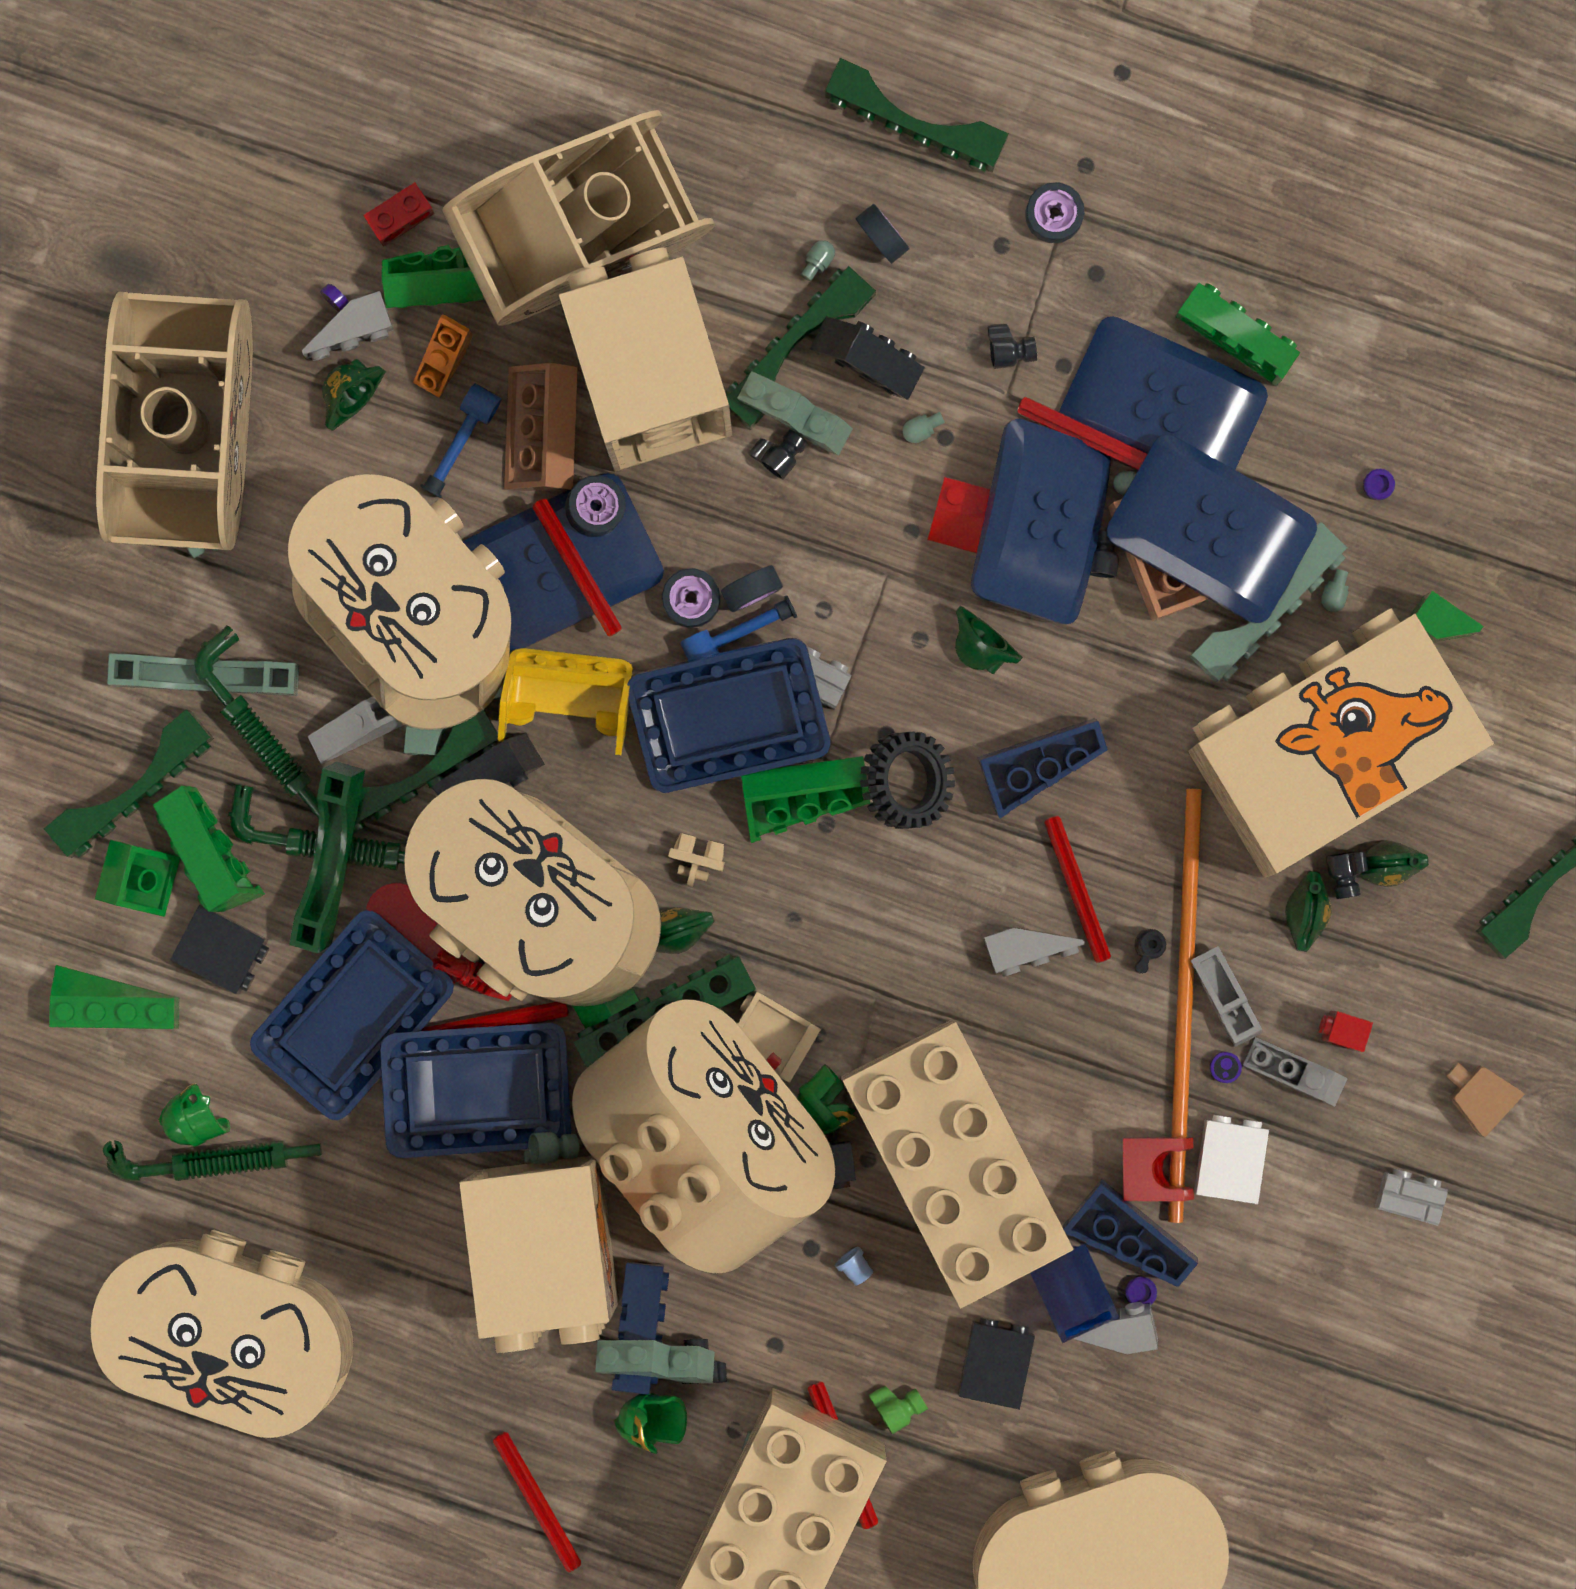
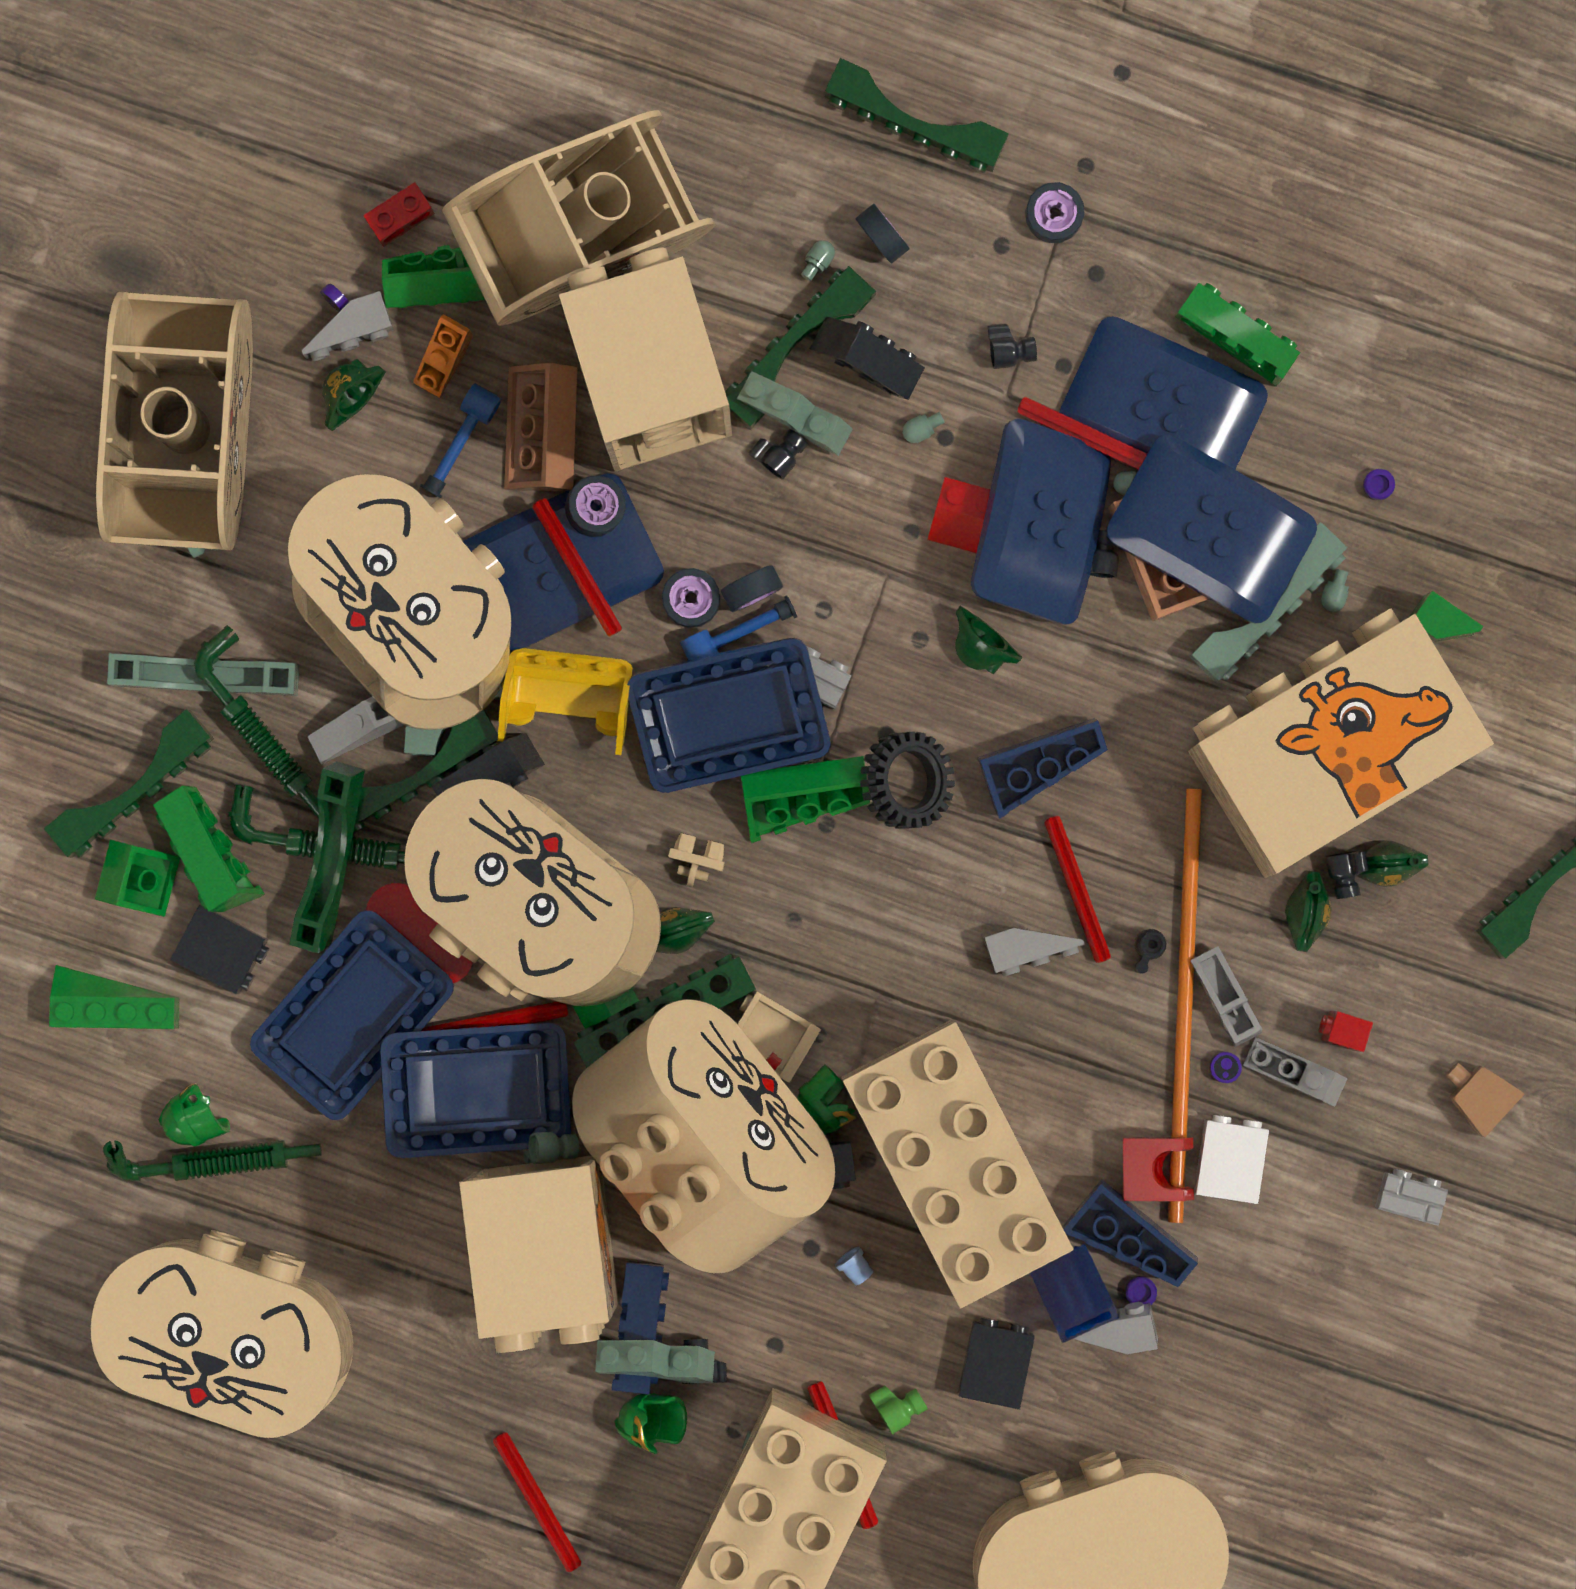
red hinge [433,950,512,1001] -> none

